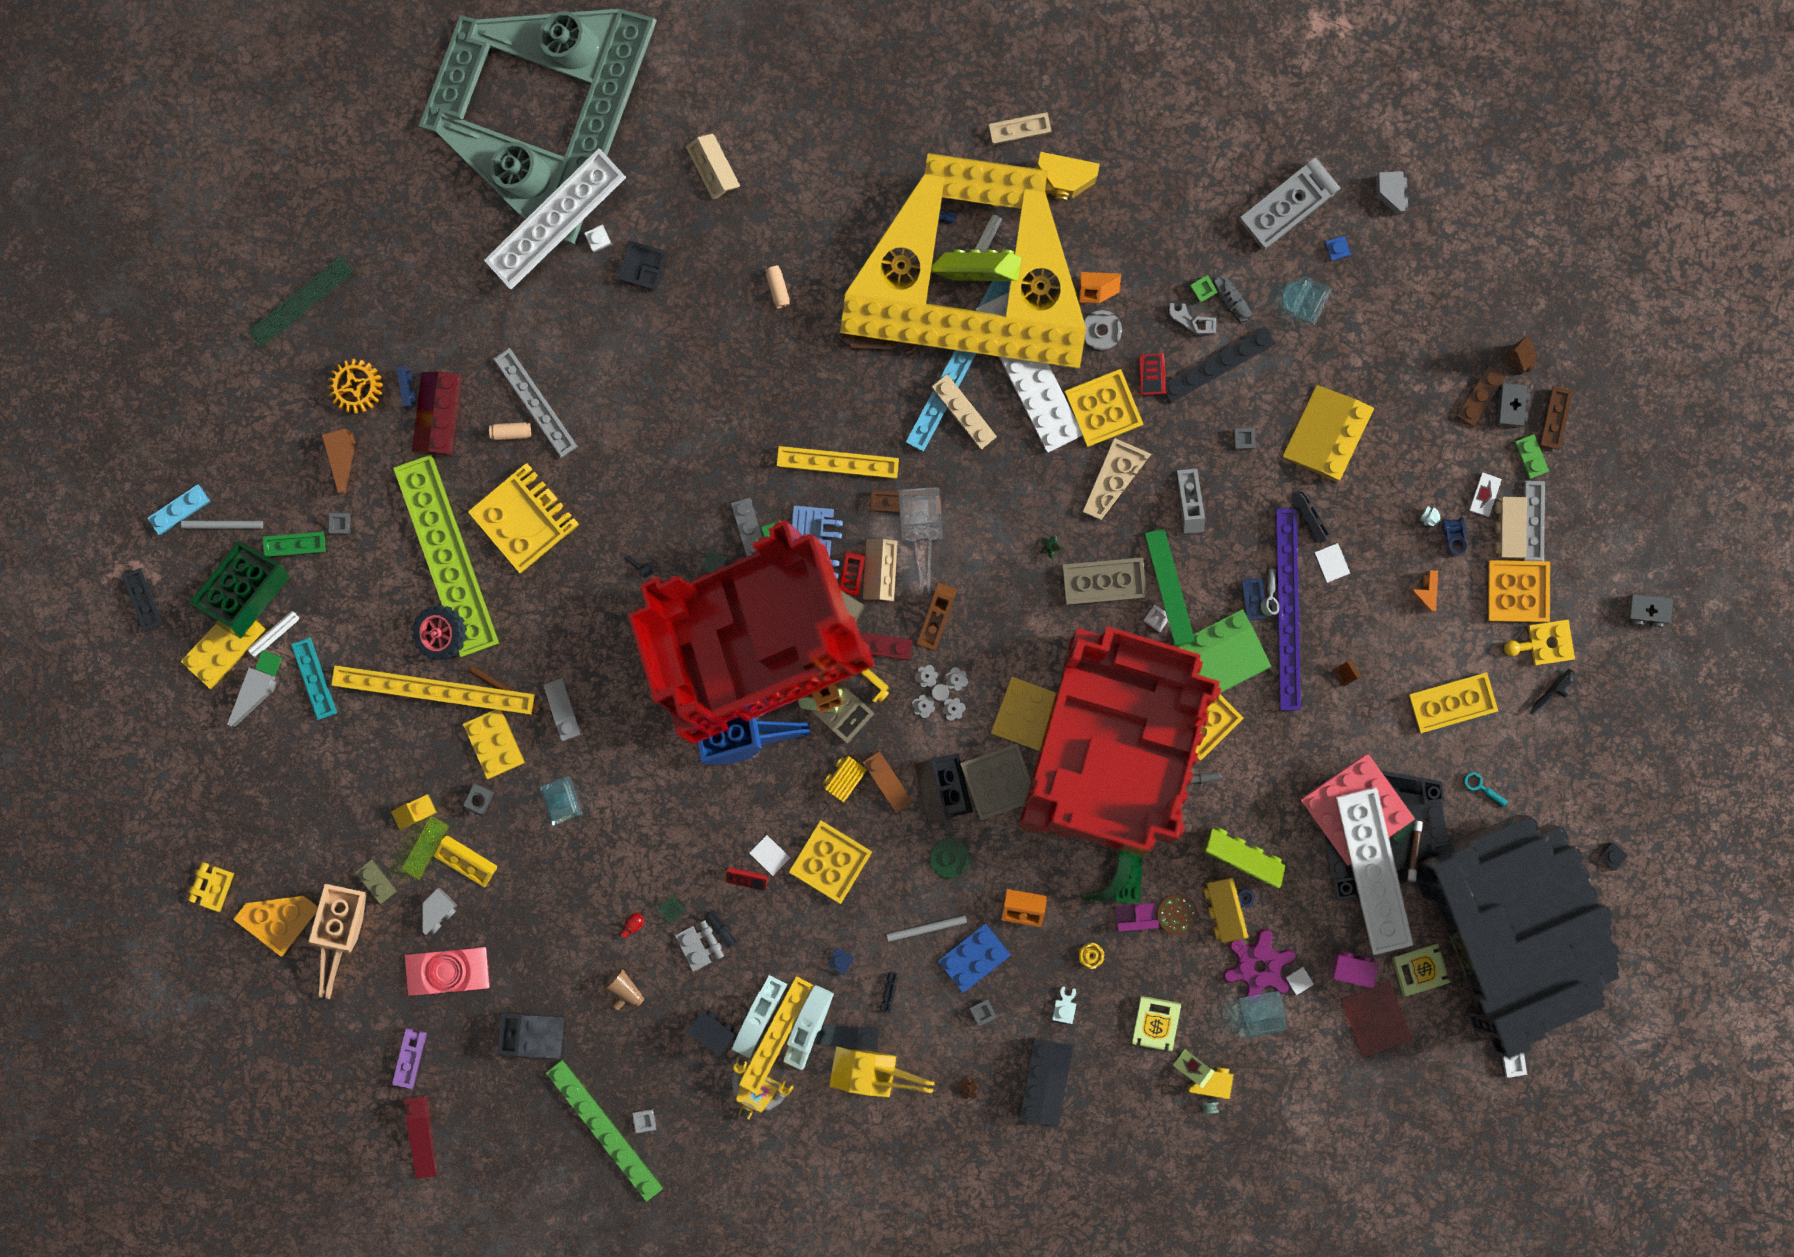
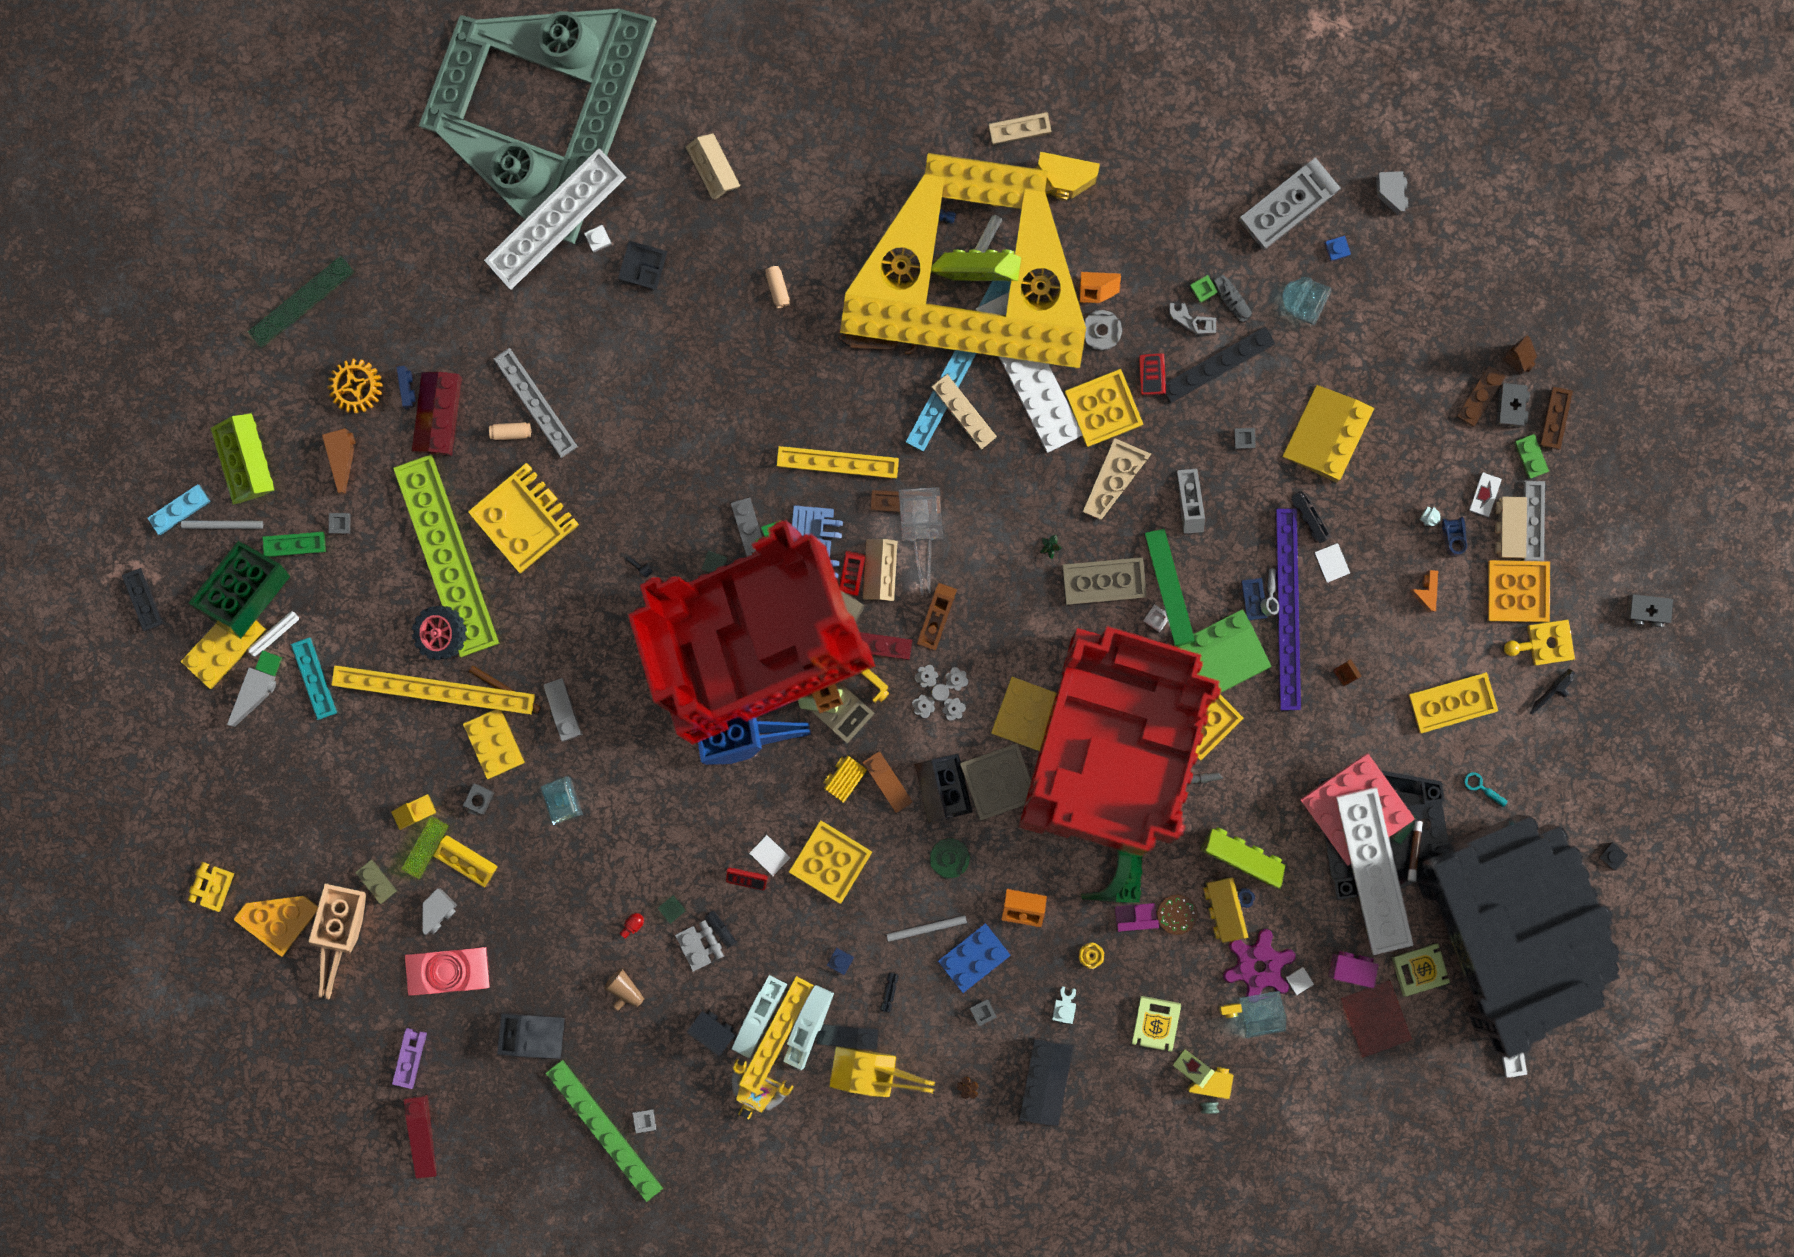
none -> lime slope [211,413,274,504]
none -> yellow plate [1219,1003,1242,1018]

